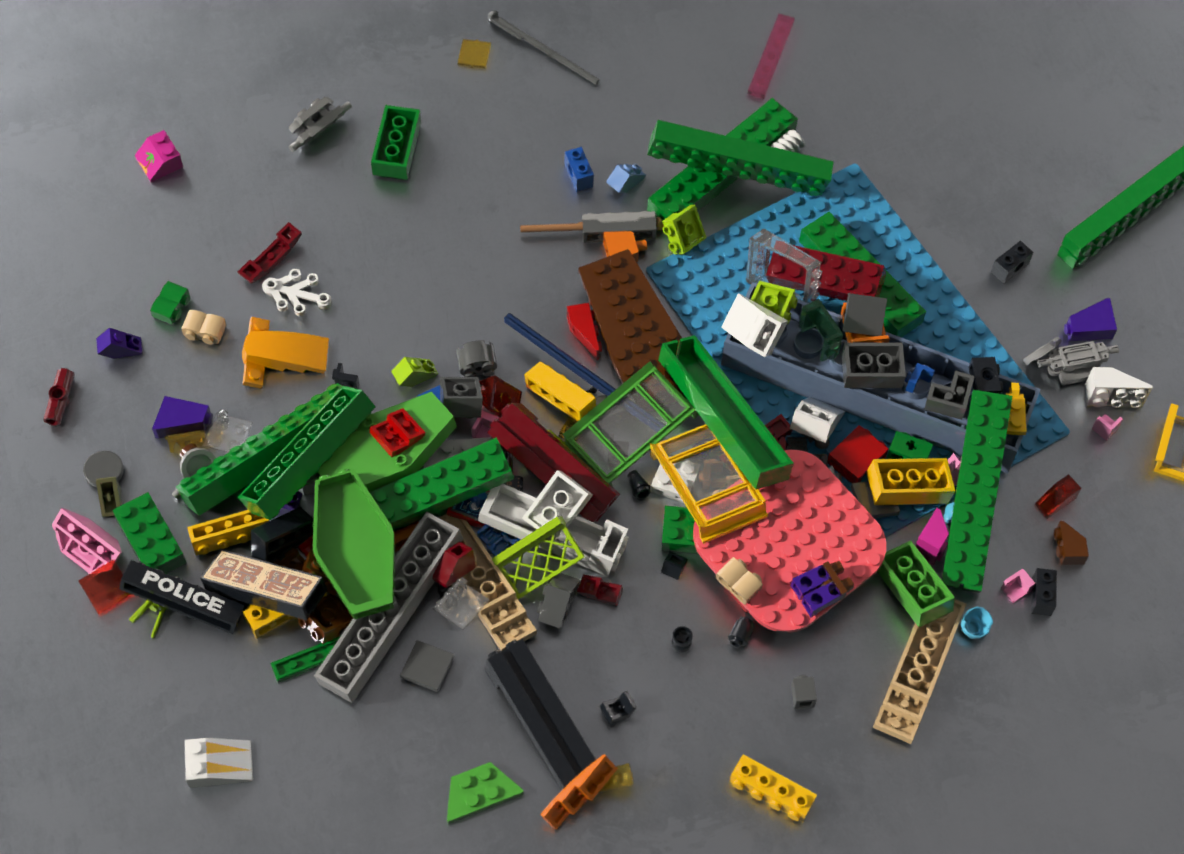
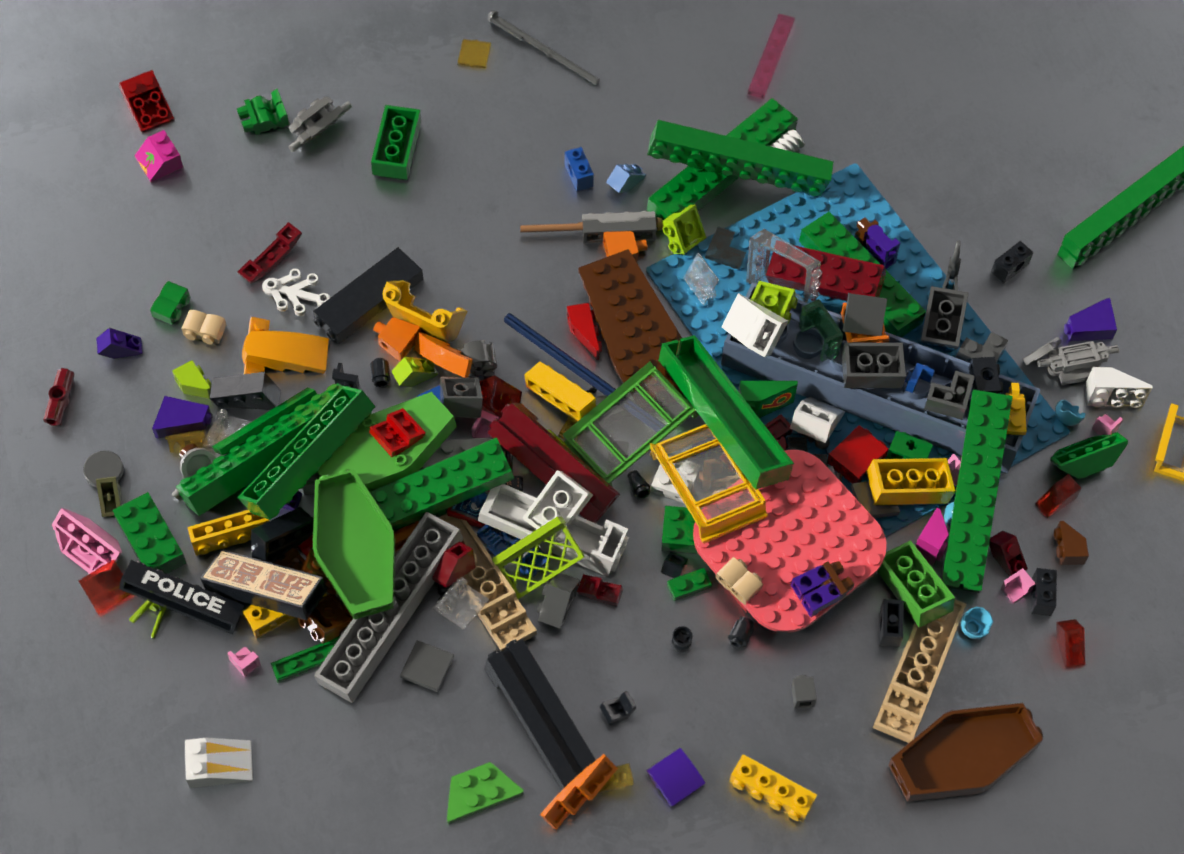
none -> red slope [119,70,174,132]
none -> lime slope [172,360,212,399]
none -> black wedge [210,372,281,410]
none -> green tile [212,387,317,455]
none -> bright pink panel [227,647,261,677]
none -> green hips [236,88,290,135]
none -> black brick [313,247,423,344]
none -> black brick [370,358,391,387]
none -> orange torso [373,317,421,362]
none -> yellow windscreen [383,280,468,342]
none -> orange slope [414,332,473,378]
none -> bracket [515,547,547,577]
none -> dark purple slope [646,748,706,806]
none -> green plate [667,568,712,601]
none -> clear hinge [683,253,719,305]
none -> clear smoke tile [705,227,746,270]
none -> green slope [738,381,798,418]
none -> dark purple hips [854,217,900,269]
none -> black brick [879,599,904,647]
none -> reddish brown container [888,703,1043,802]
none -> dark grey slope [921,240,969,349]
none -> dark grey brick [956,332,1008,364]
none -> dark red slope [989,530,1028,577]
none -> green wedge [1050,432,1128,479]
none -> medium azure hair [1055,399,1086,426]
none -> clear red slope [1056,619,1086,668]

